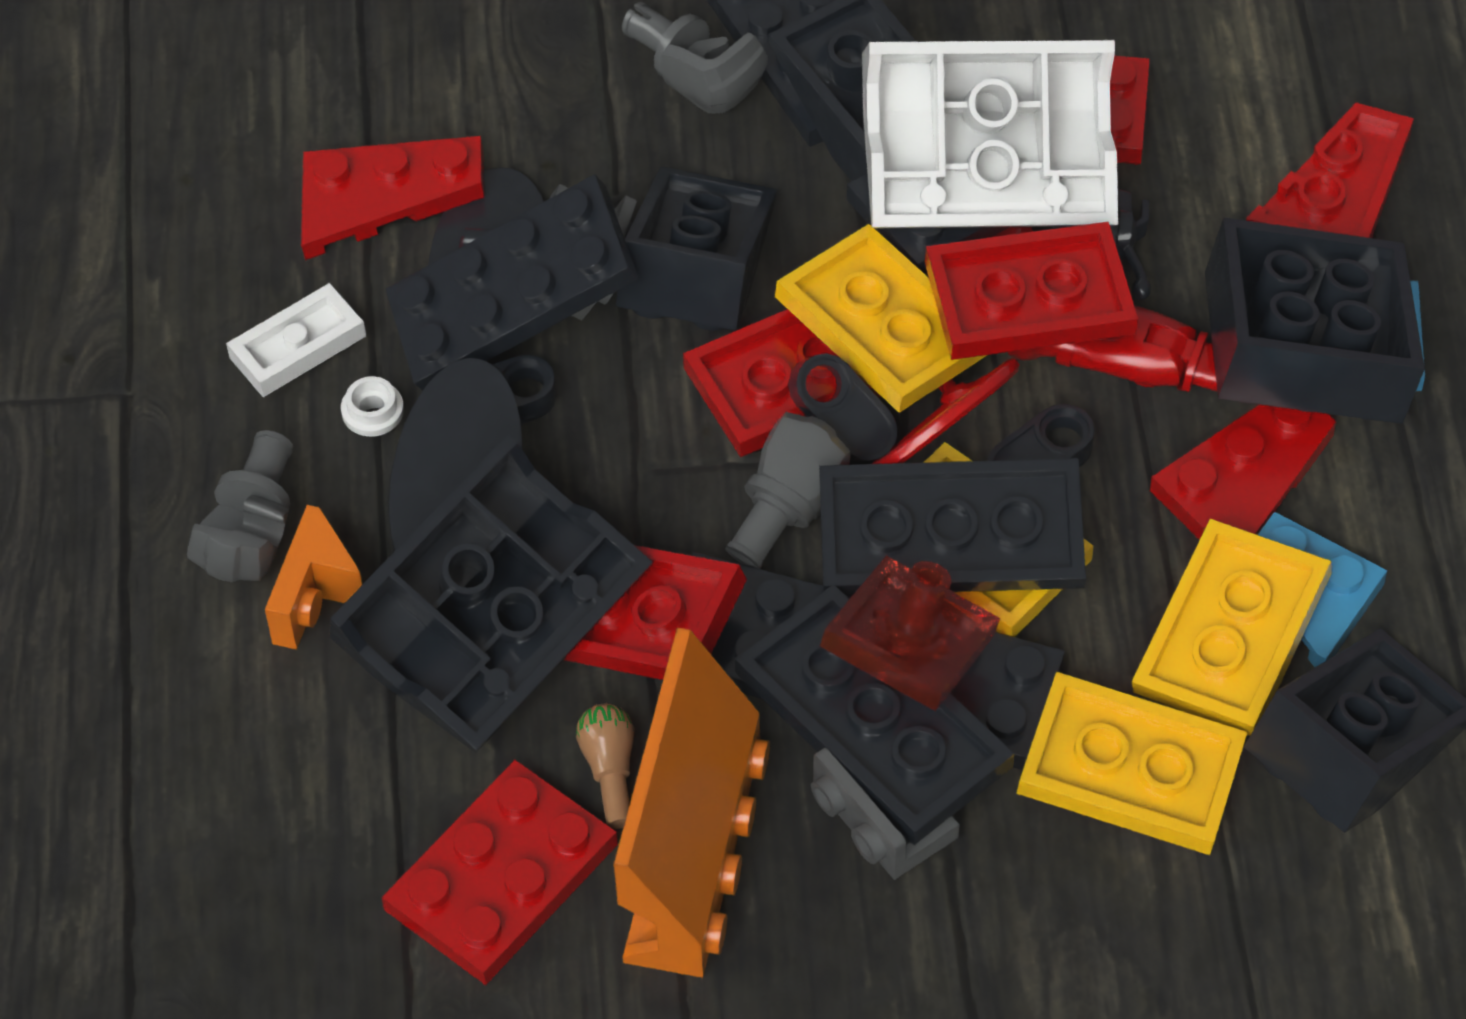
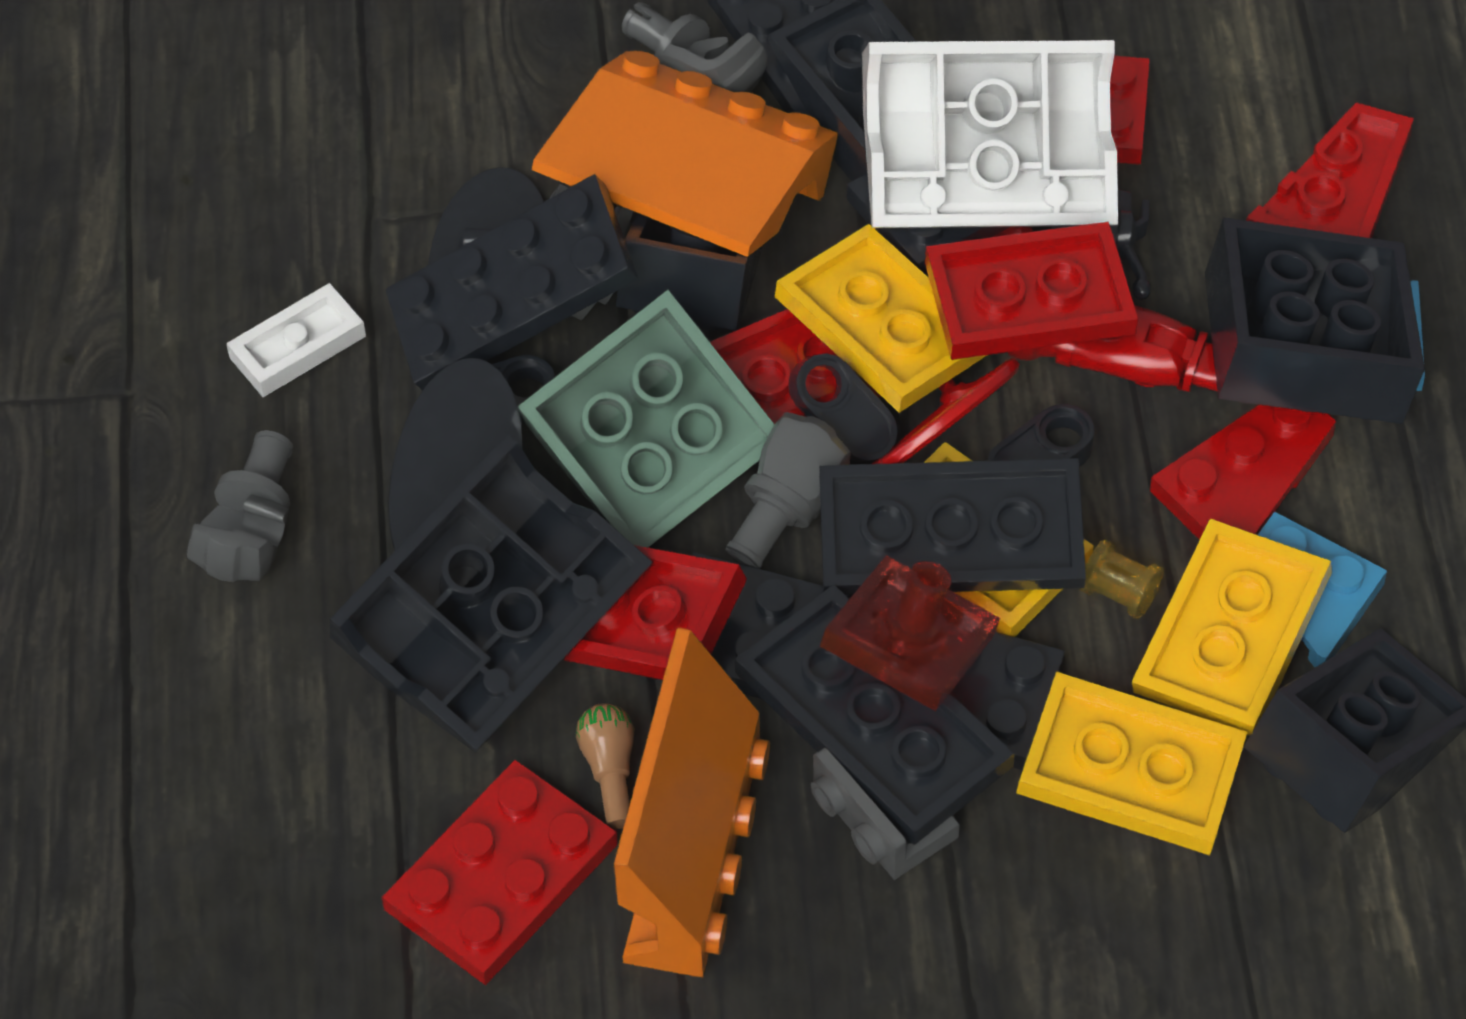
orange slope [265,505,363,650] -> none
red wing [301,136,484,260] -> none
white plate [341,376,404,436] -> none
none -> sand green slope [518,290,775,548]
none -> orange piece [532,51,838,257]
none -> clear yellow bush [1079,539,1164,619]

